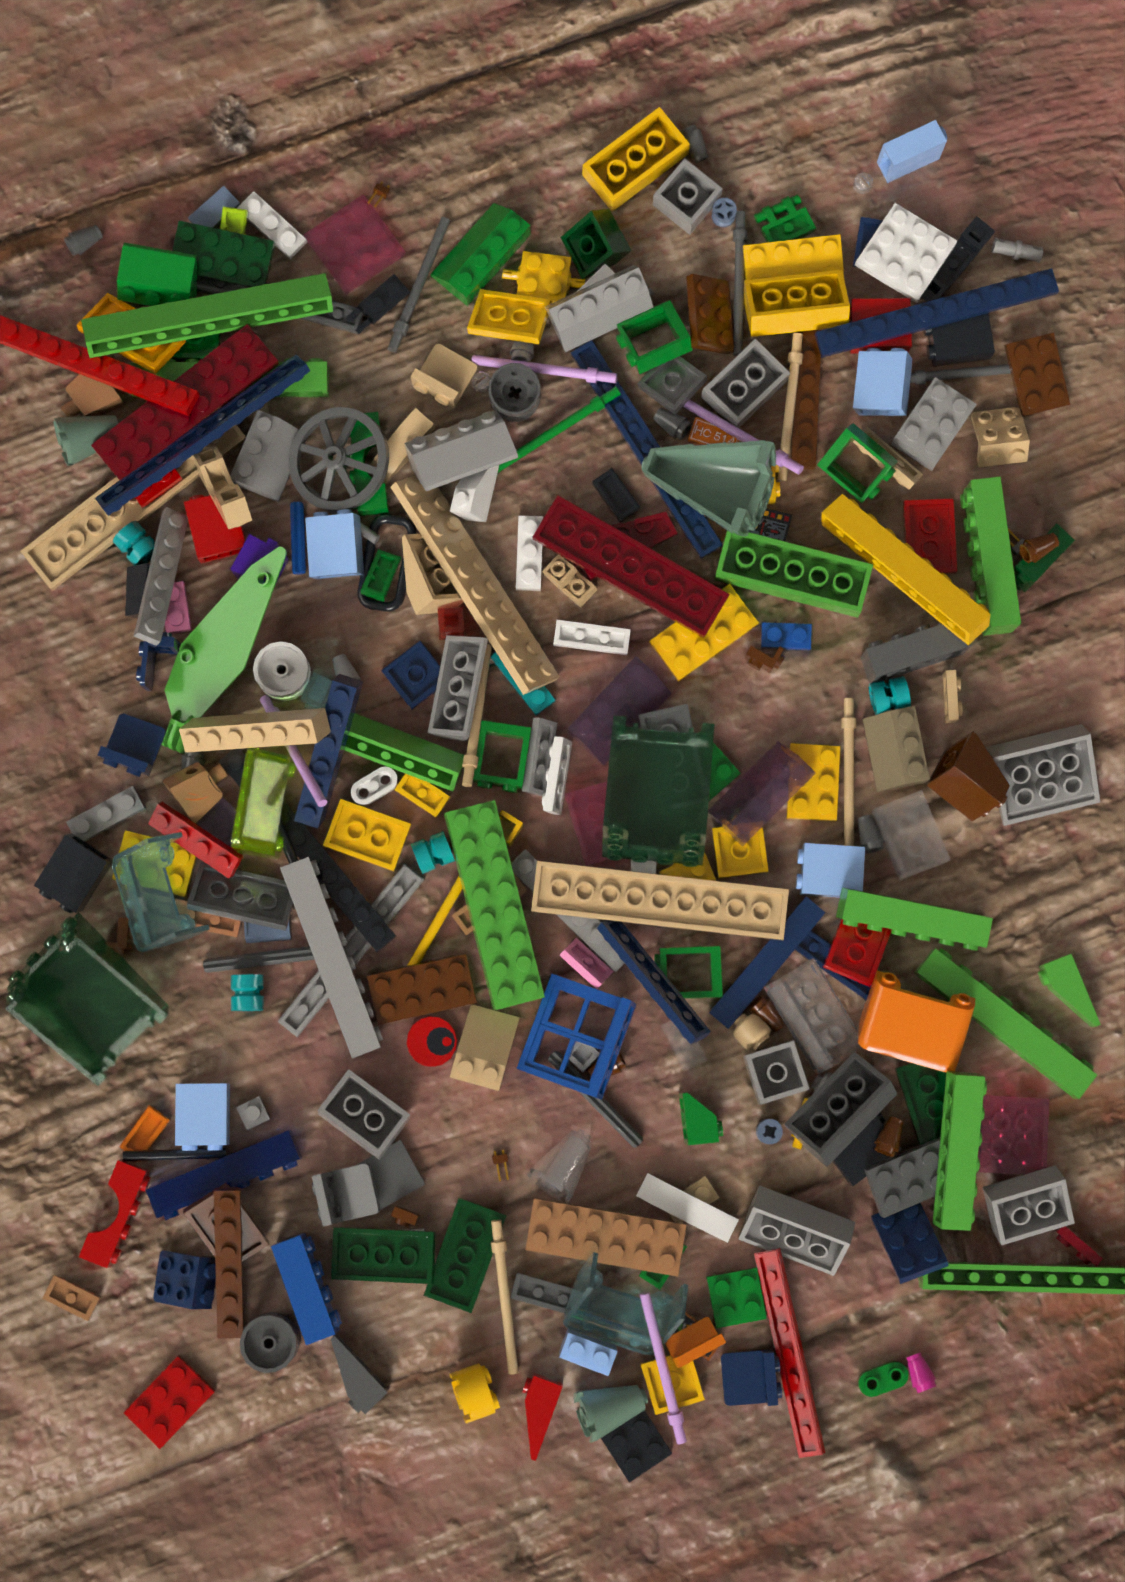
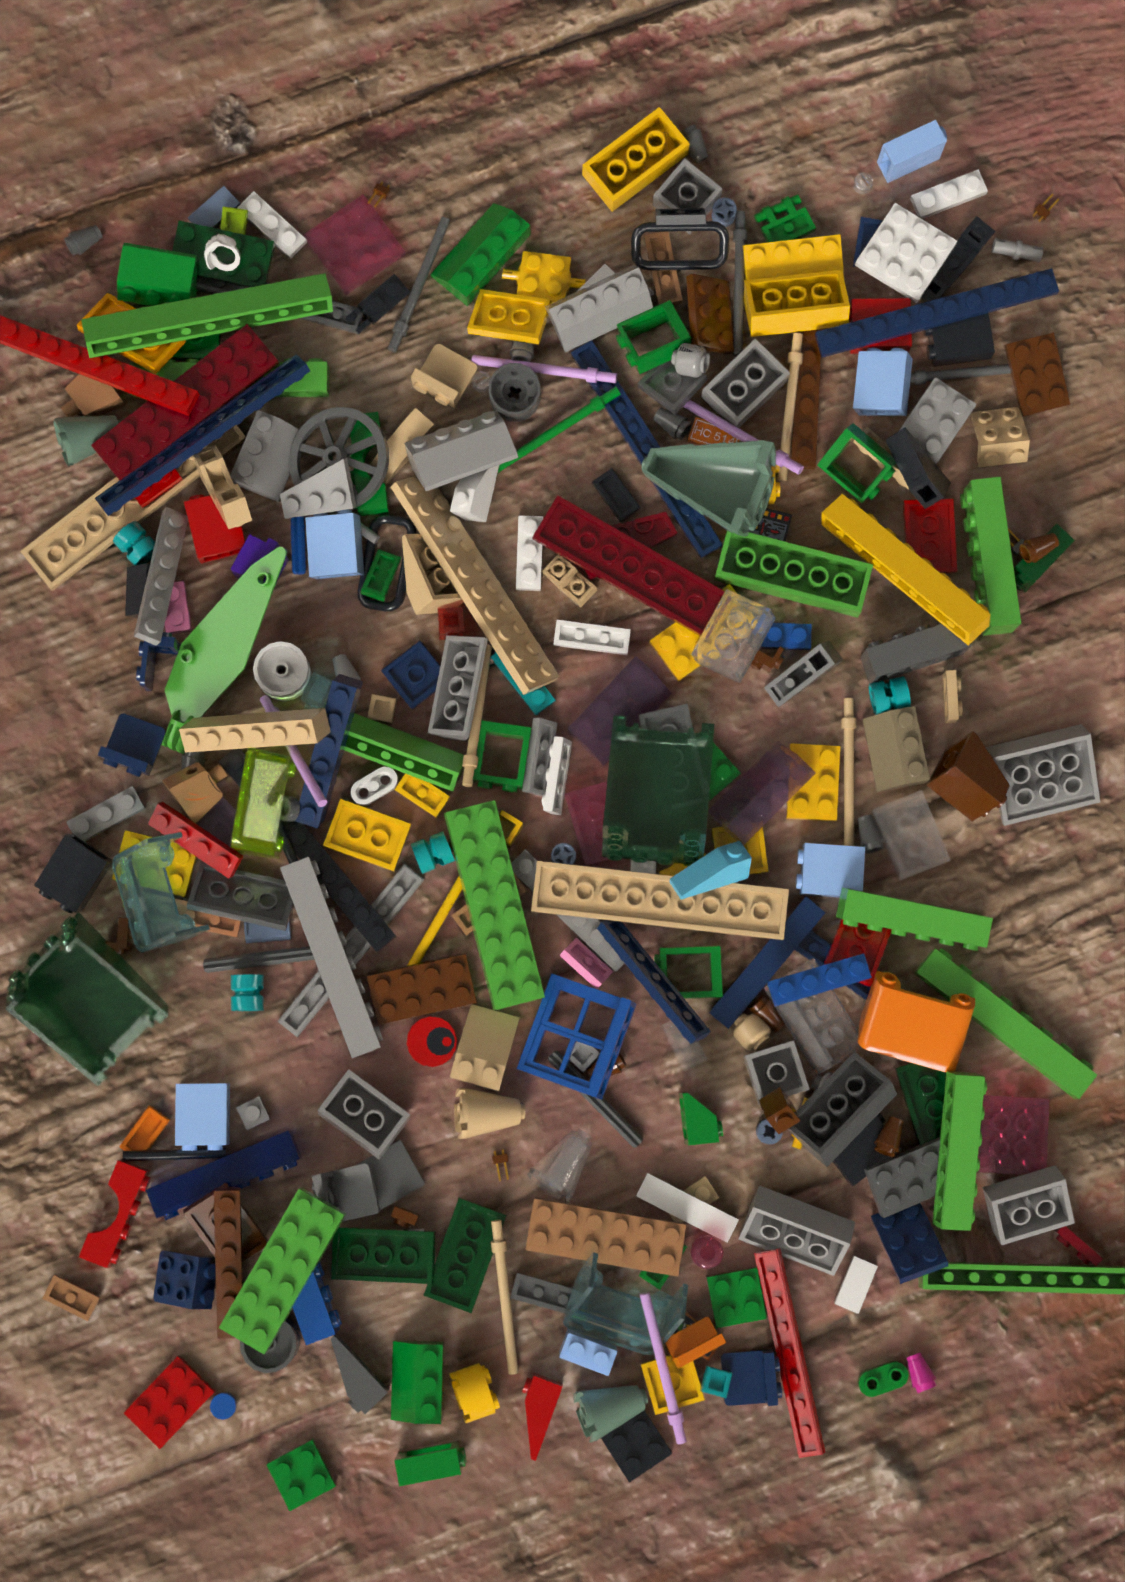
dark green slope [560,209,632,279] -> none
bright green slope [1038,954,1101,1027] -> none
none -> white piece [204,234,241,271]
none -> blue tile [210,1392,237,1420]
none -> bright green brick [219,1187,347,1354]
none -> green plate [266,1439,336,1511]
none -> dark grey tile [277,796,300,822]
none -> light grey wing [280,458,356,519]
none -> tan tile [367,694,397,724]
none -> green slope [391,1341,444,1424]
none -> green window [394,1441,467,1487]
none -> tan cone [454,1088,525,1139]
none -> sand blue wheel [551,843,576,865]
none -> black bar [631,208,729,271]
none -> medium nougat plate [644,232,683,305]
none -> medium azure slope [669,841,752,900]
none -> light grey head [671,343,710,378]
none -> clear pink head [690,1235,724,1269]
none -> clear brick [691,589,776,683]
none -> teal tile [700,1366,732,1398]
none -> reddish brown brick [758,1087,800,1134]
none -> dark grey slope [764,640,843,707]
none -> blue plate [767,953,872,1007]
none -> white tile [834,1256,878,1314]
none -> black slope [886,427,951,509]
none -> white plate [910,169,988,219]
none -> reddish brown piece [1033,194,1059,222]

